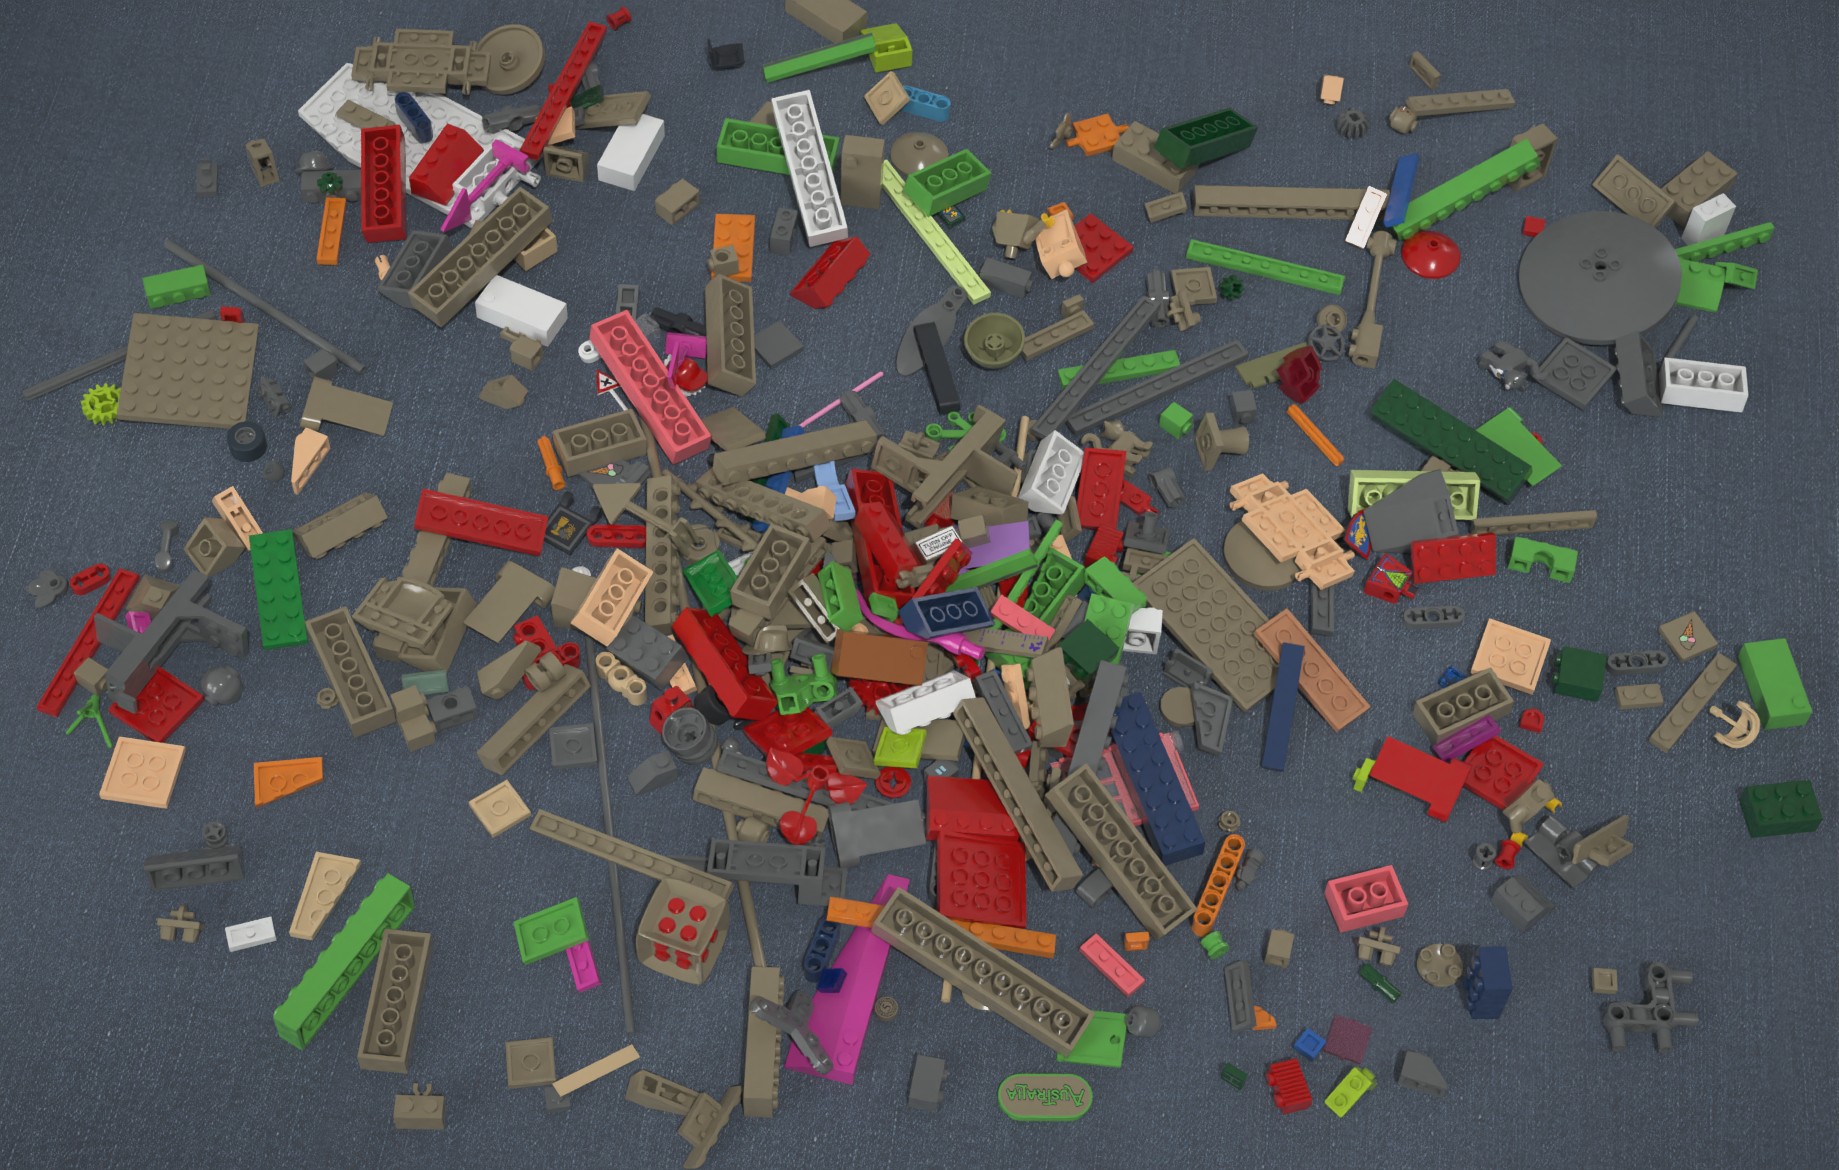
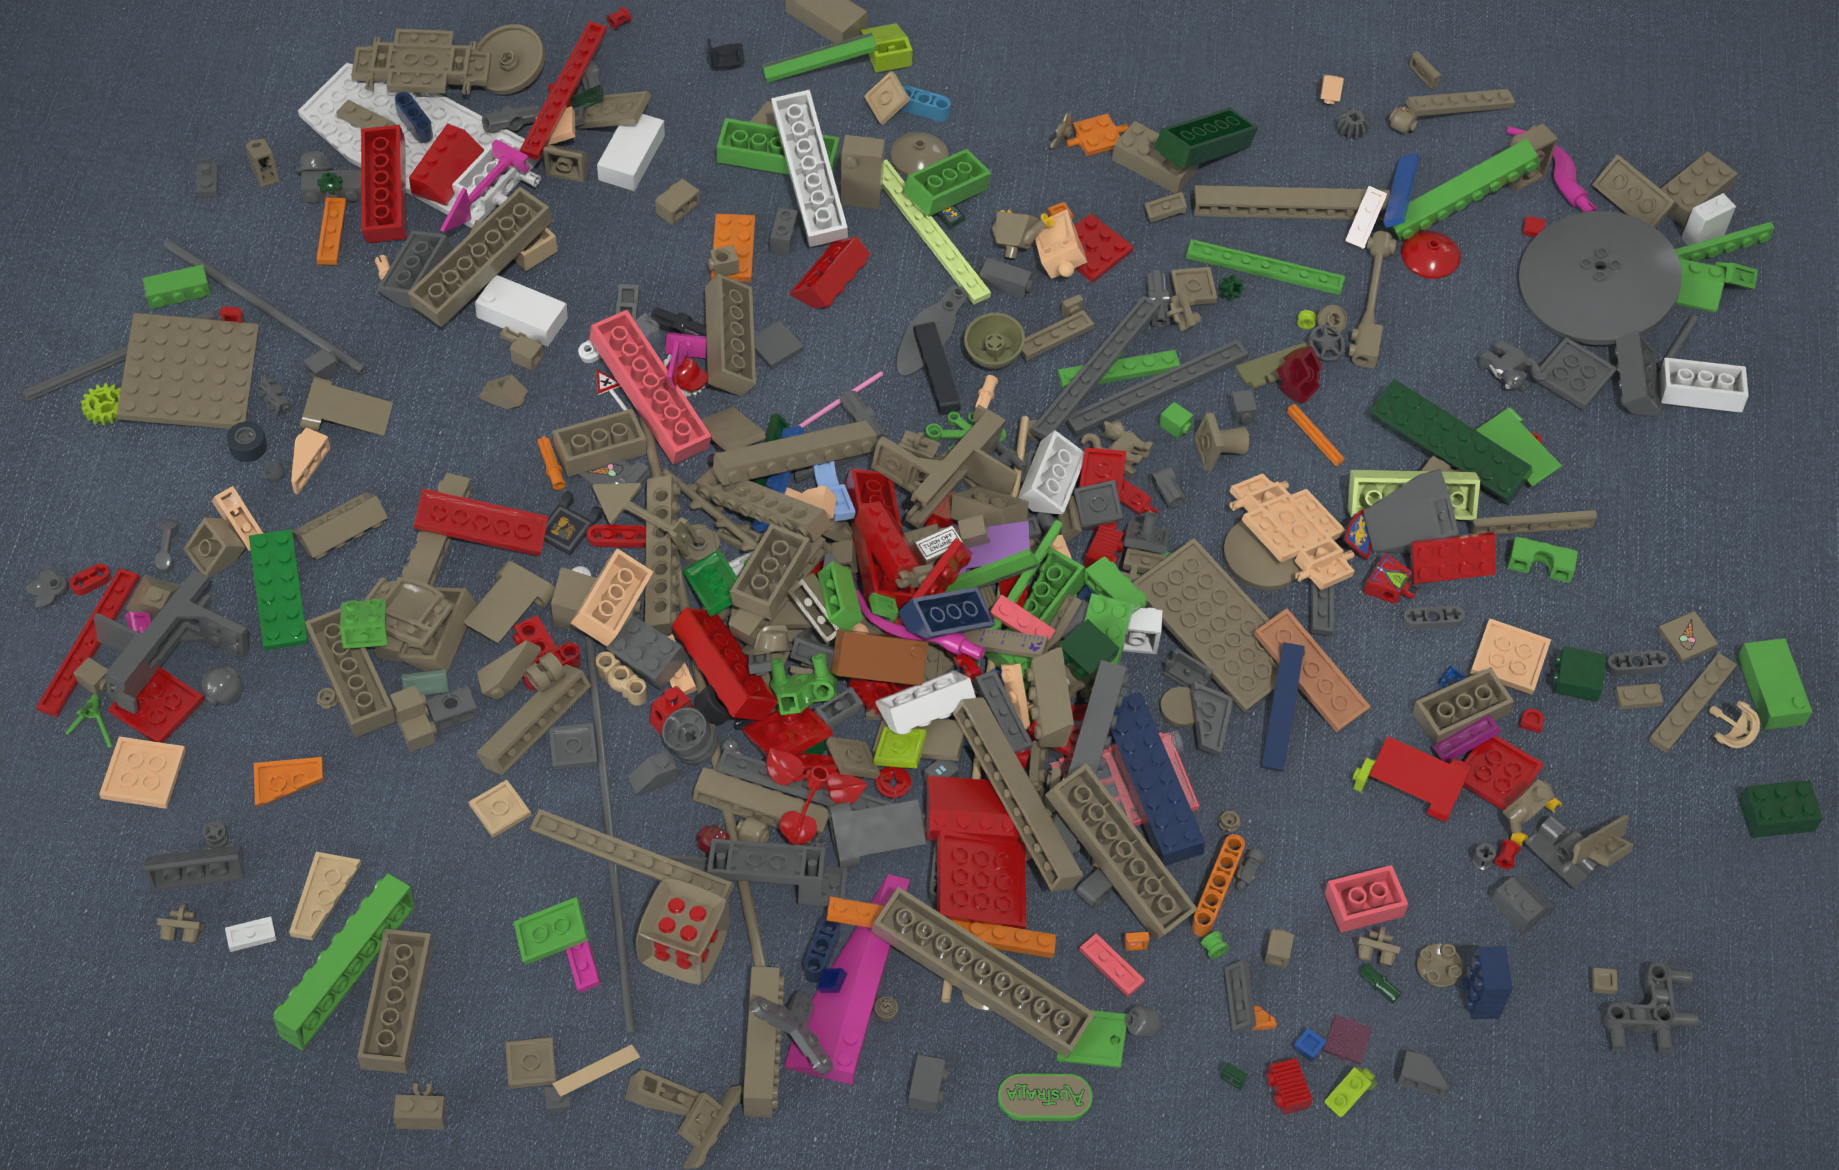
none -> bright green bracket [340,599,388,649]
none -> dark red head [697,824,730,855]
none -> light nougat axle [975,375,998,409]
none -> dark grey tile [1074,480,1124,530]
none -> lime bush [1297,310,1316,329]
none -> dark pink animal [1506,126,1597,212]

